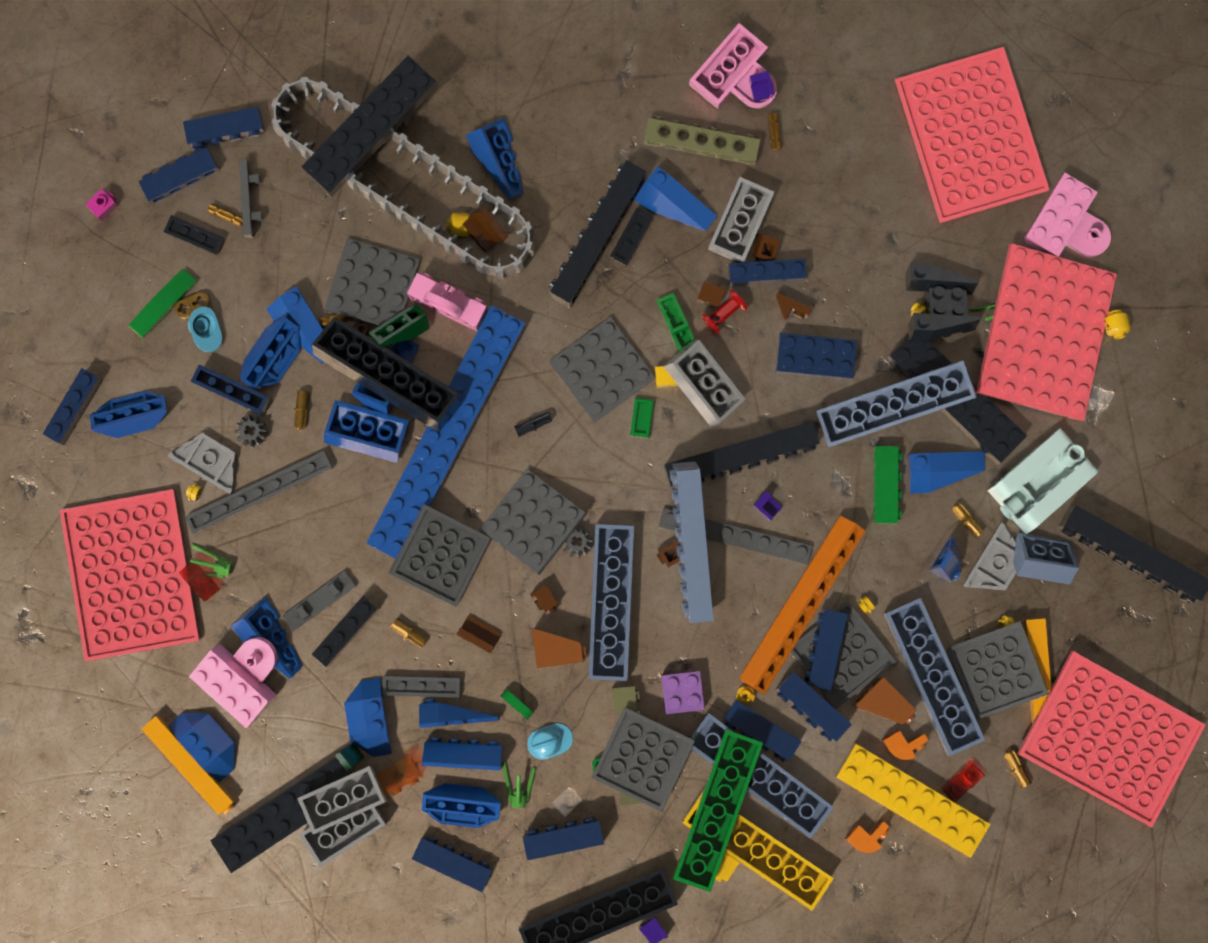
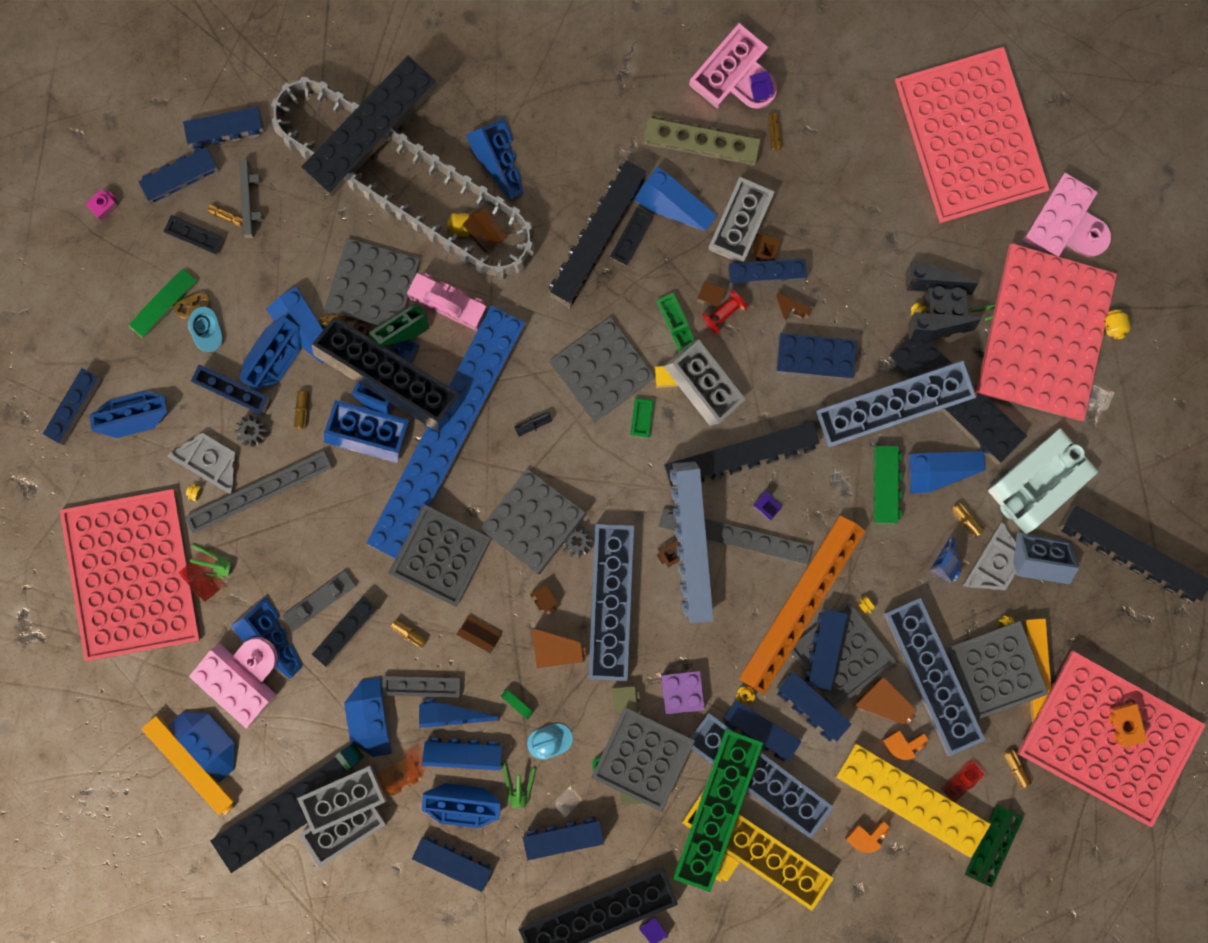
none -> dark green fence [965,805,1024,888]
none -> orange brick [1109,703,1148,748]

